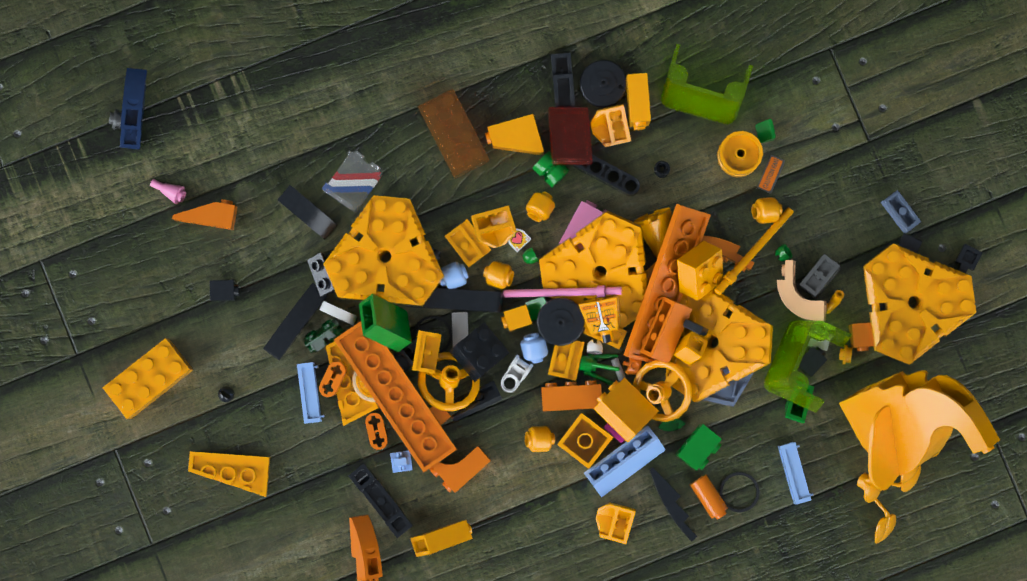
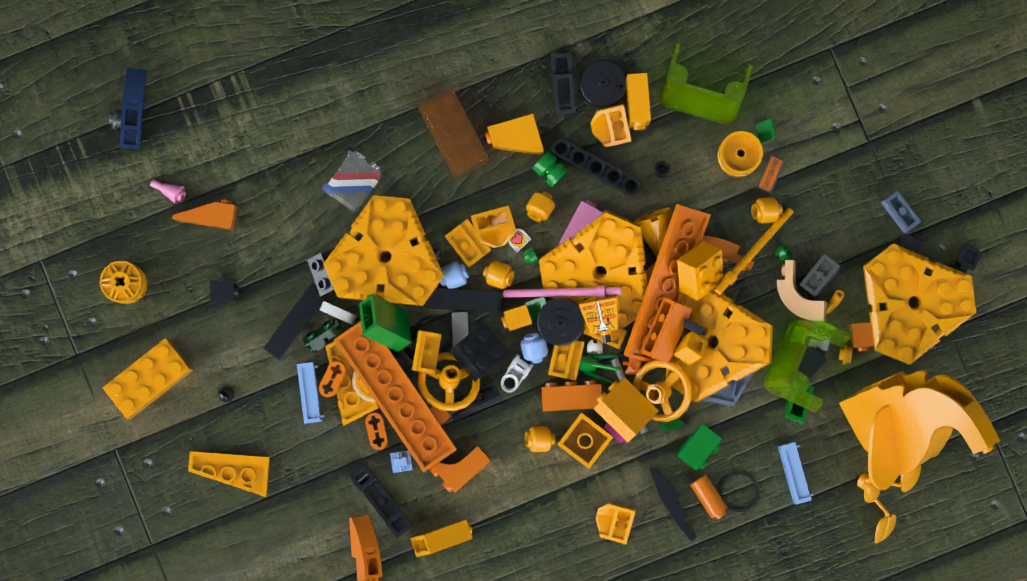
black slope [278,185,337,240] -> none
clear red tile [548,107,593,164] -> none
light blue brick [584,426,665,497] -> none
none -> light orange wheel [100,261,148,304]

